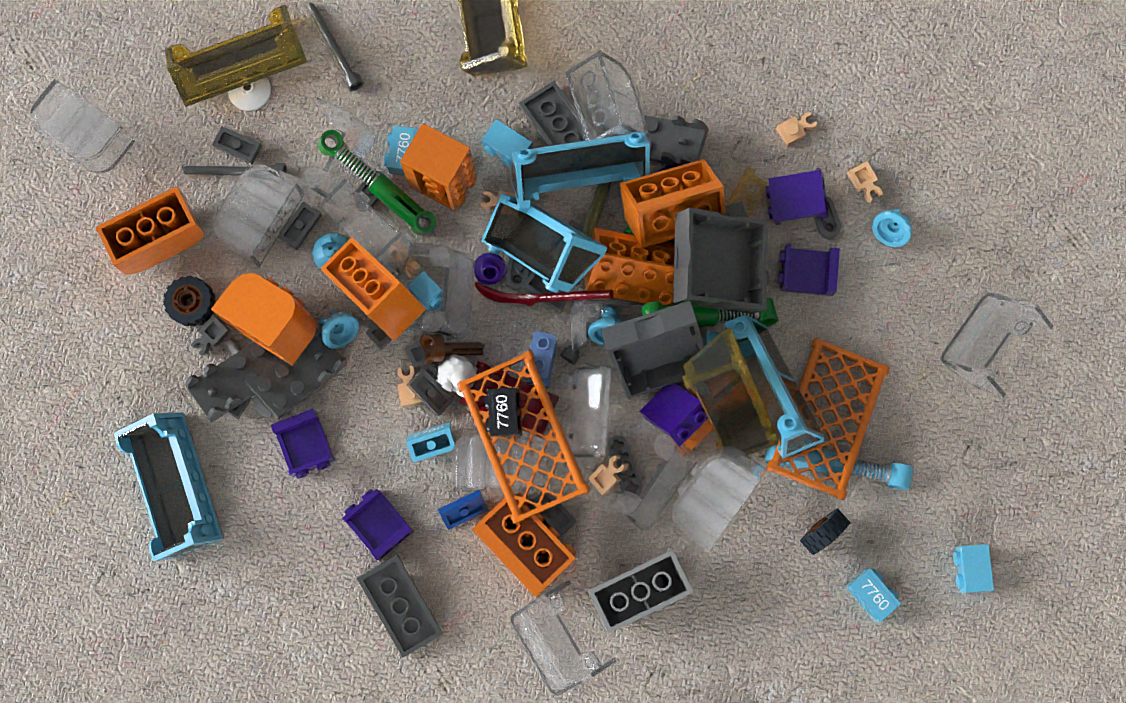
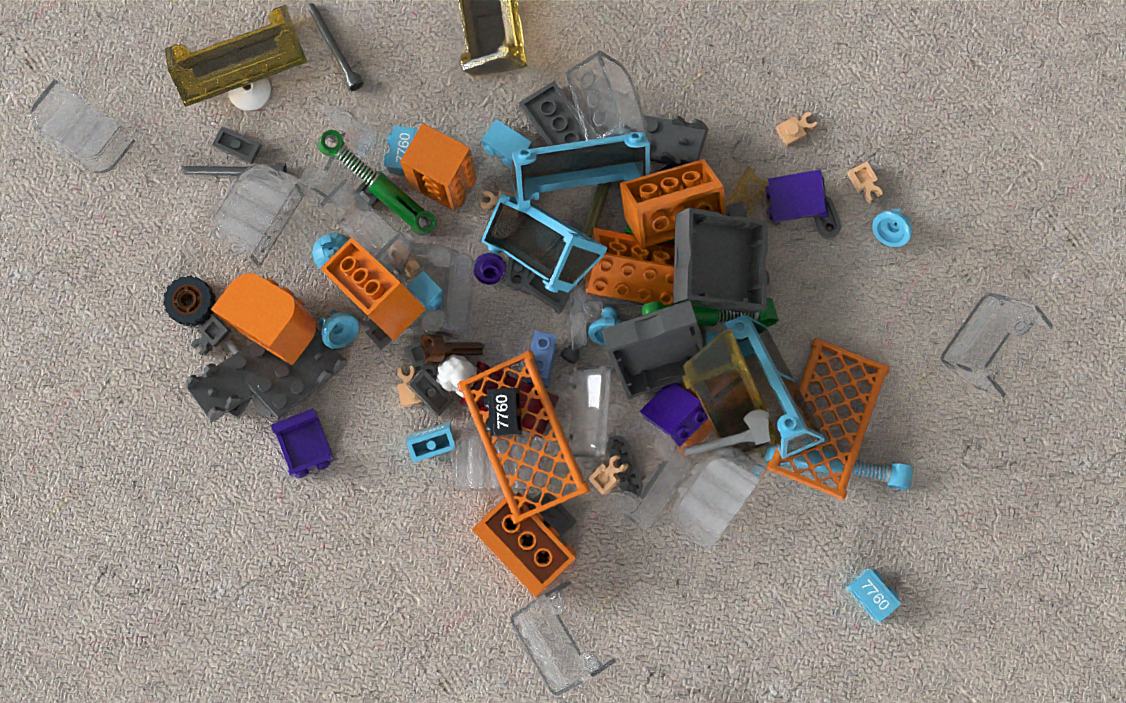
orange brick [95,186,204,274] -> none
windscreen [114,412,223,561] -> none
dark grey plate [278,202,322,250] -> none
dark purple panel [342,489,414,561] -> none
dark grey hinge [357,554,443,658] -> none
blue plate [438,490,489,530] -> none
dark red piece [475,282,614,307] -> none
light grey brick [588,550,694,634] -> none
dark purple panel [777,243,840,296] -> none
black wheel [800,508,851,555] -> none
medium azure brick [953,544,994,593] -> none
none -> light grey piece [684,409,770,457]

